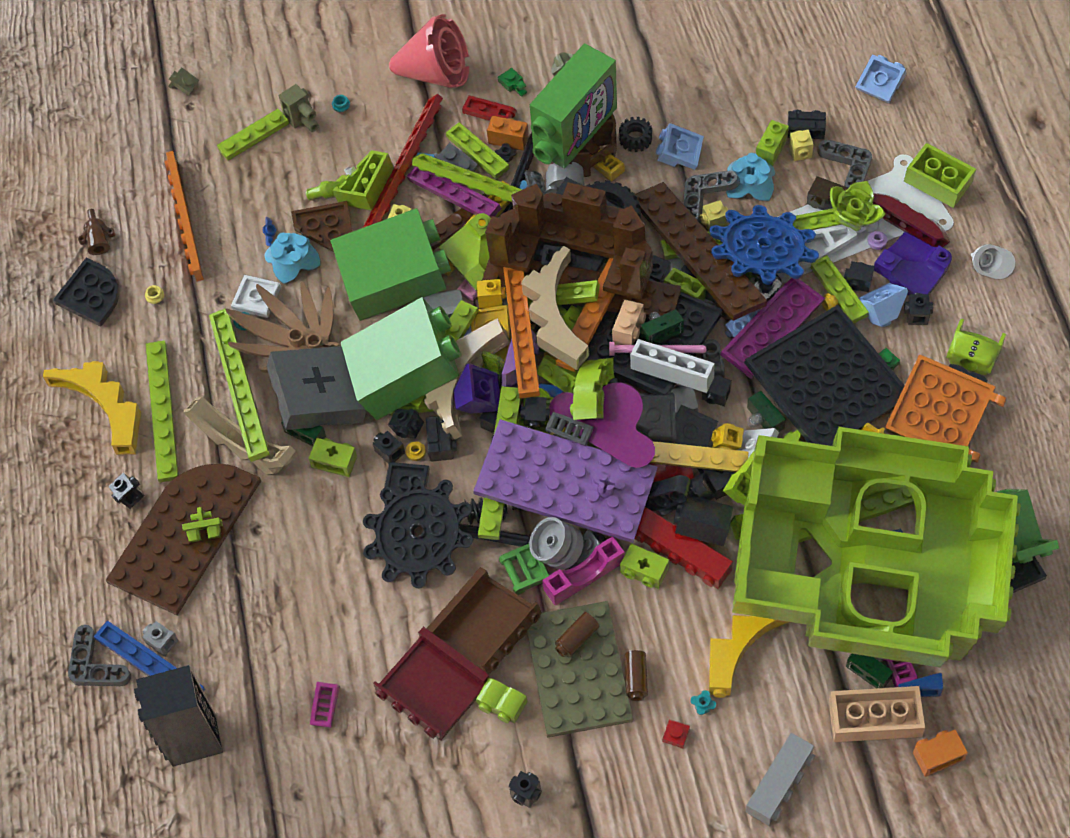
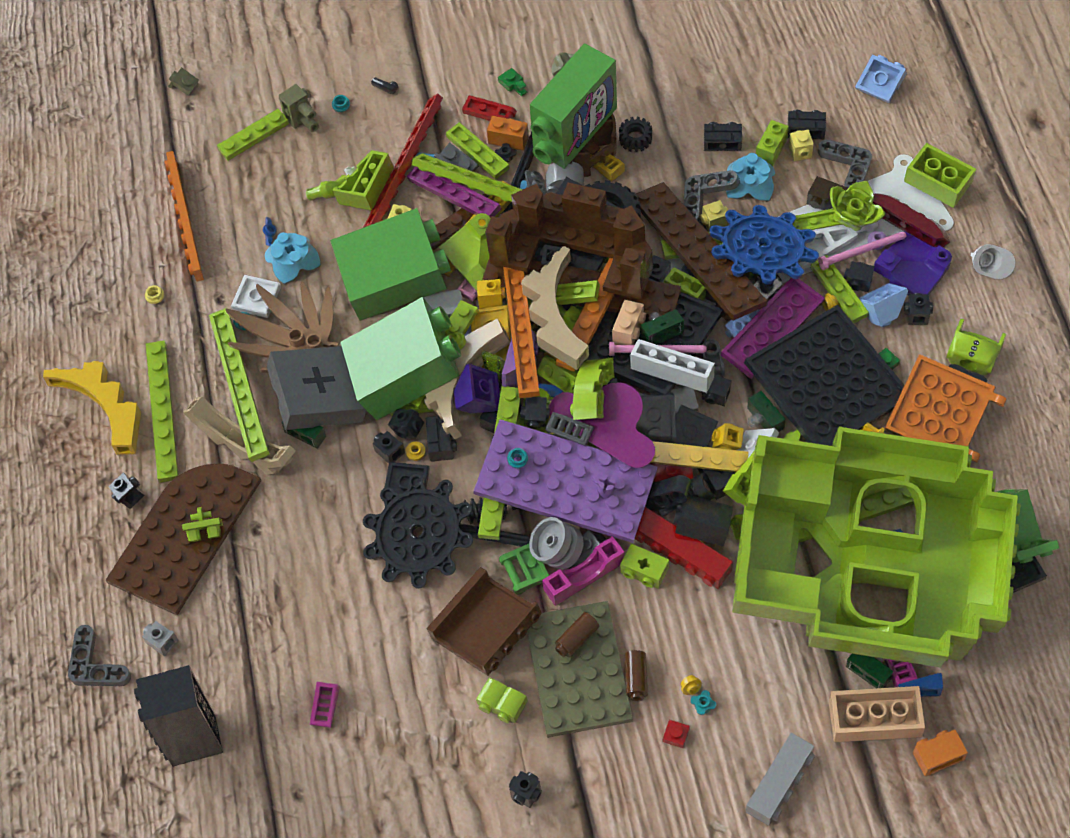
black plate [53,257,119,327] -> none
reddish brown piece [78,209,116,255] -> none
blue plate [94,620,205,691] -> none
reddish brown plate [291,201,353,252] -> none
lime brick [308,438,357,477] -> none
dark red panel [373,626,490,741] -> none
coral cone [389,14,469,88] -> none
light blue plate [656,123,704,170] -> none
yellow arch [709,615,790,698] -> none
none -> black arm [371,77,399,94]
none -> lime plate [450,332,466,350]
none -> teal plate [507,448,528,469]
none -> yellow plate [681,675,702,695]
none -> black brick [704,122,742,151]
none -> bright pink bar [818,232,906,270]

